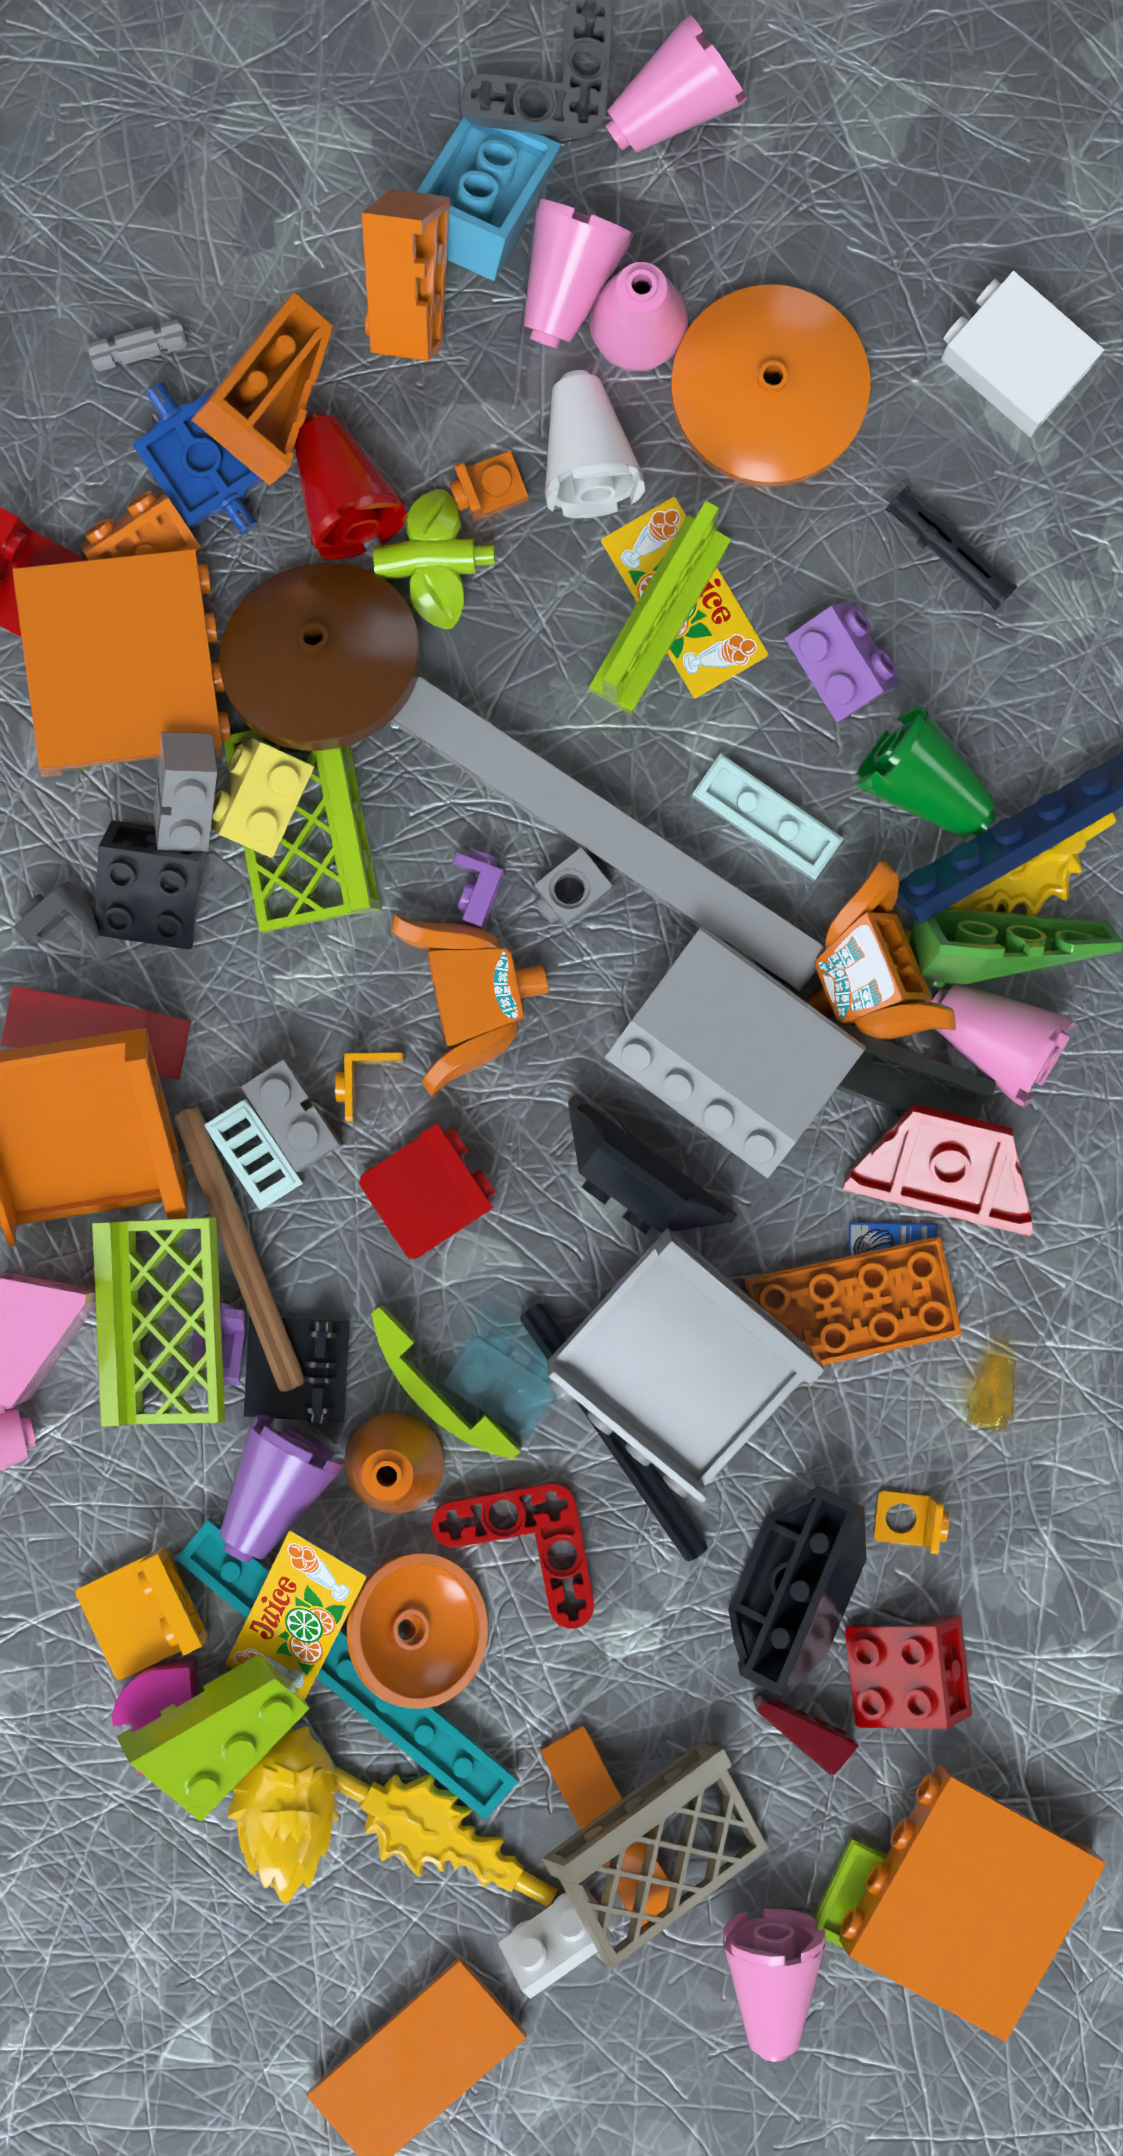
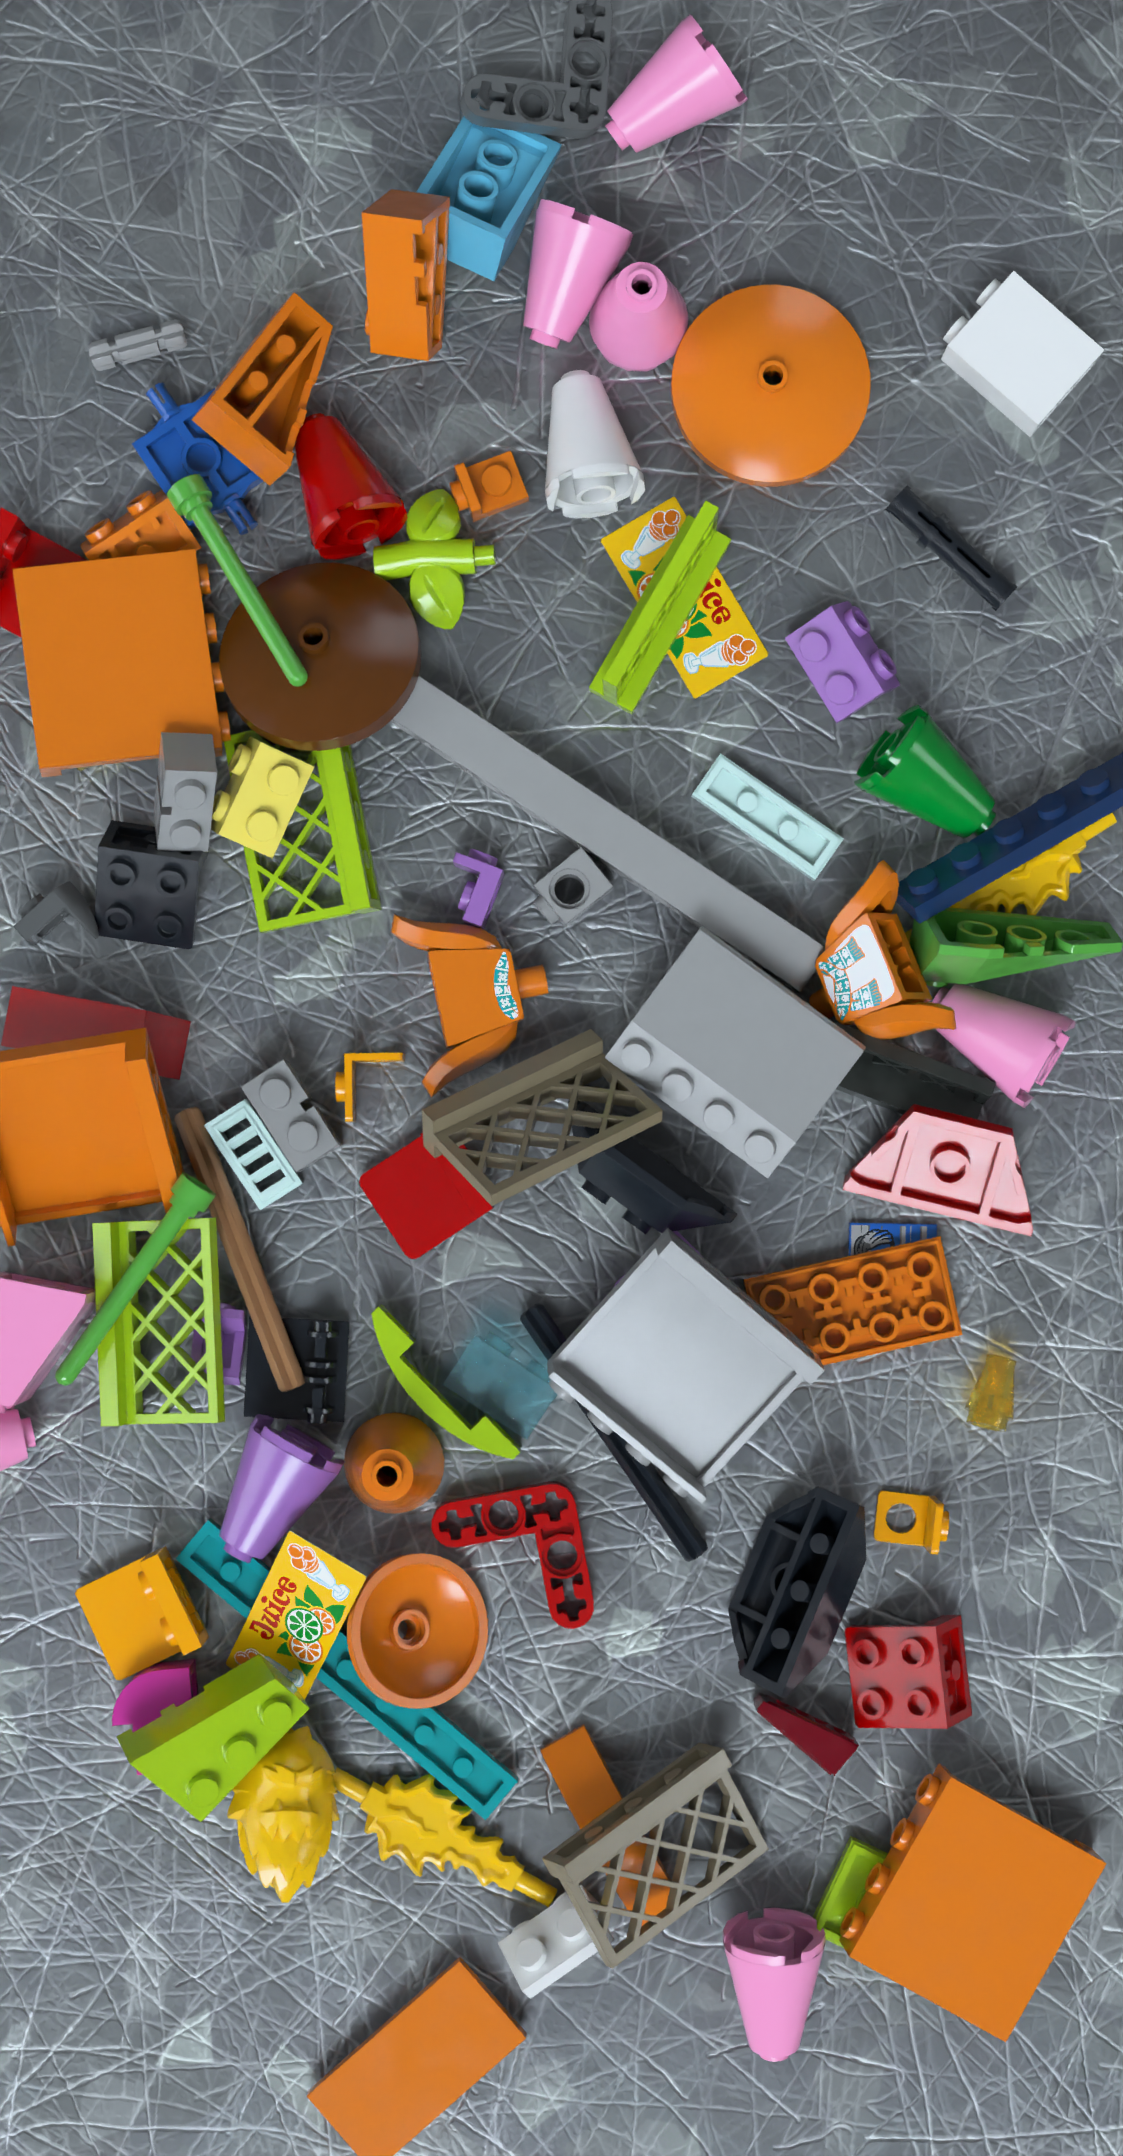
none -> bright green piece [55,1172,216,1386]
none -> bright green piece [167,474,308,687]
none -> dark tan fence [422,1029,662,1206]

